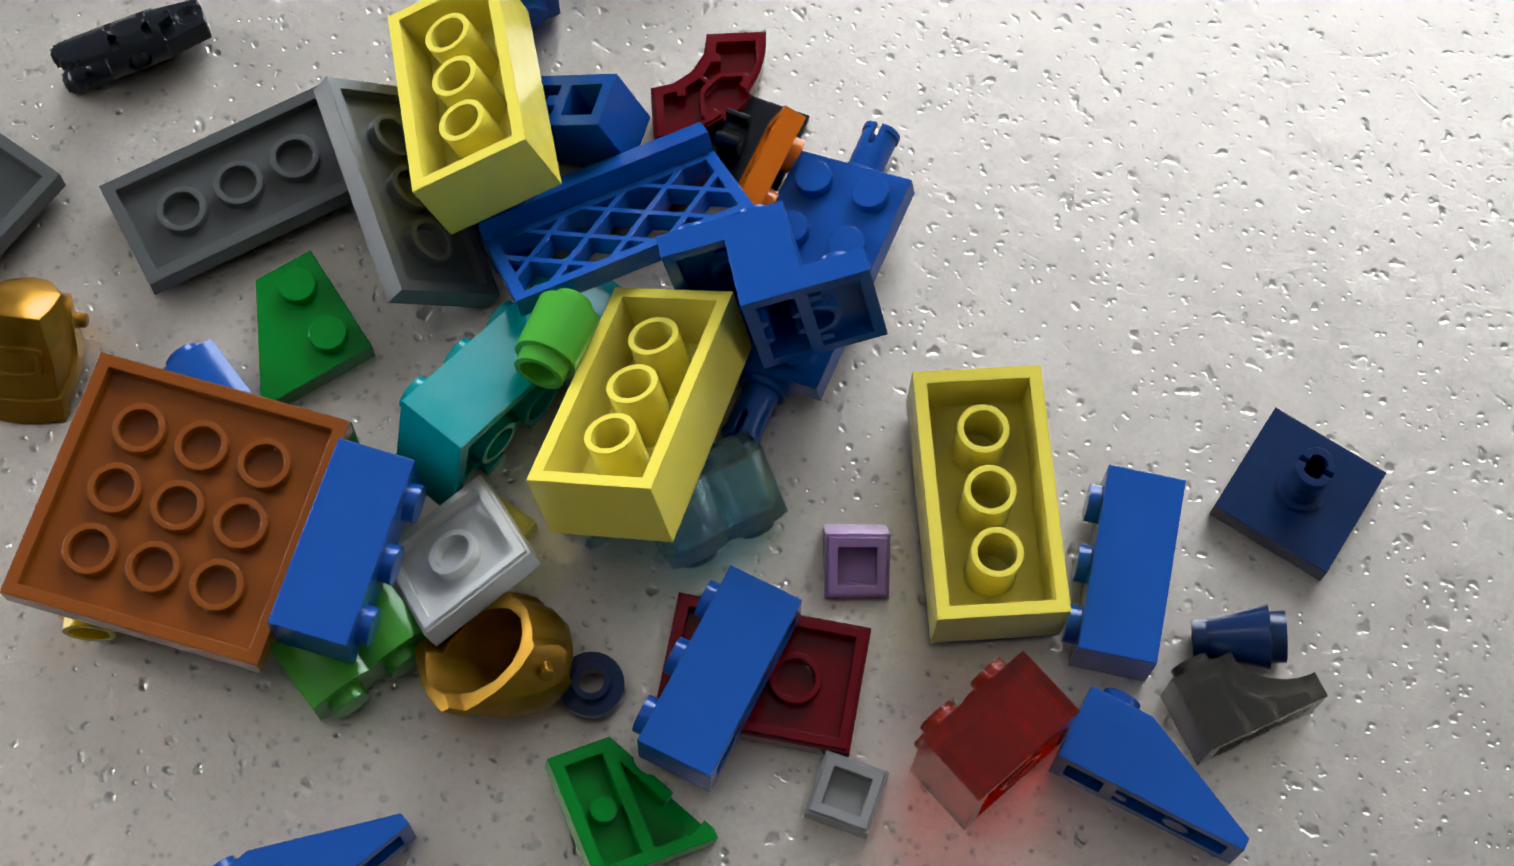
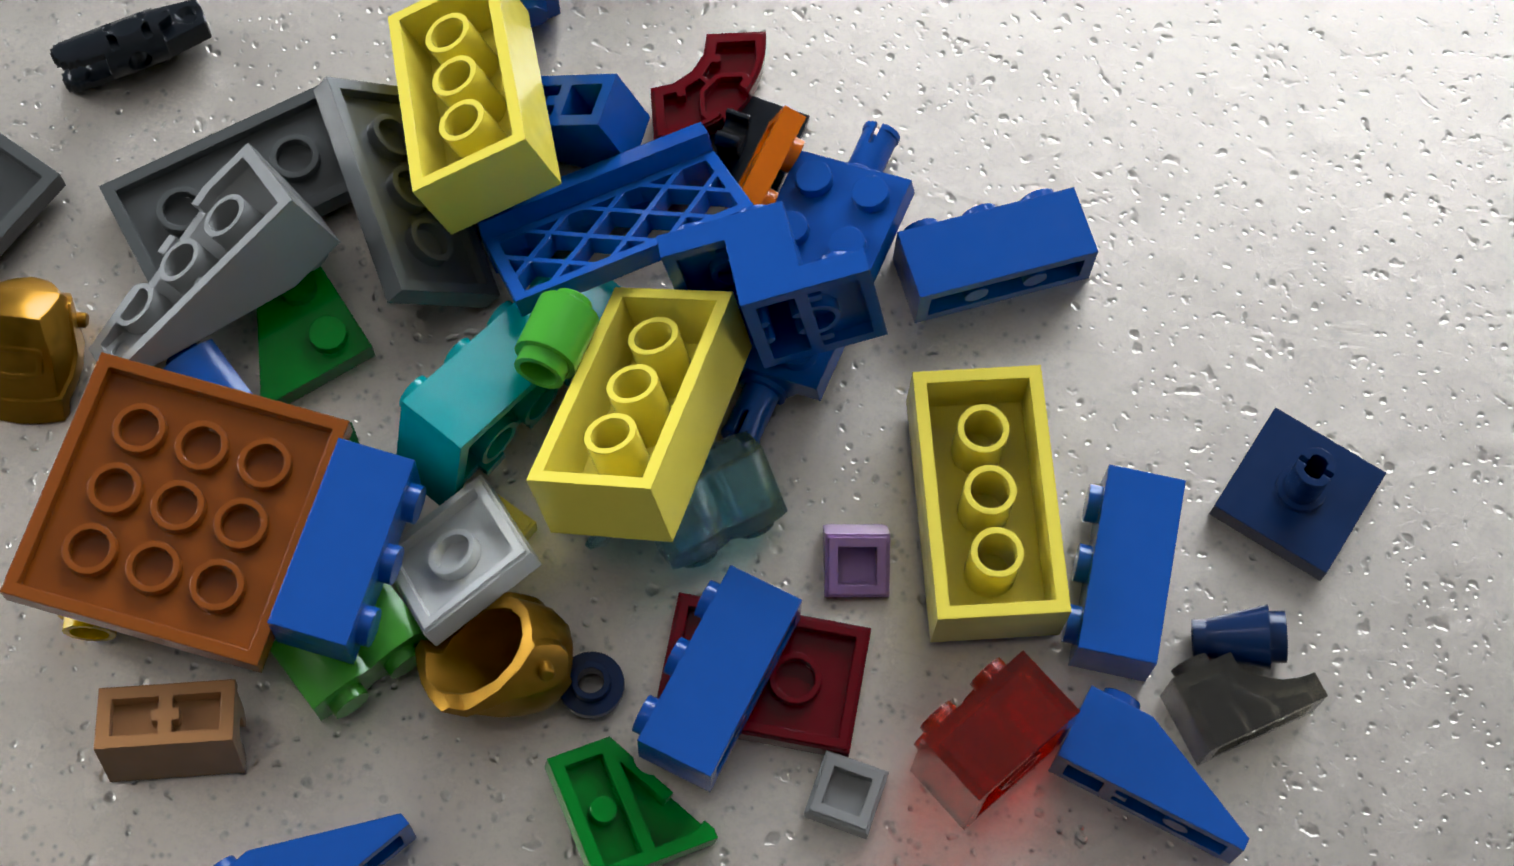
none -> light grey wedge [89,143,340,366]
none -> medium nougat hinge [94,679,246,782]
none -> blue brick [893,187,1099,323]

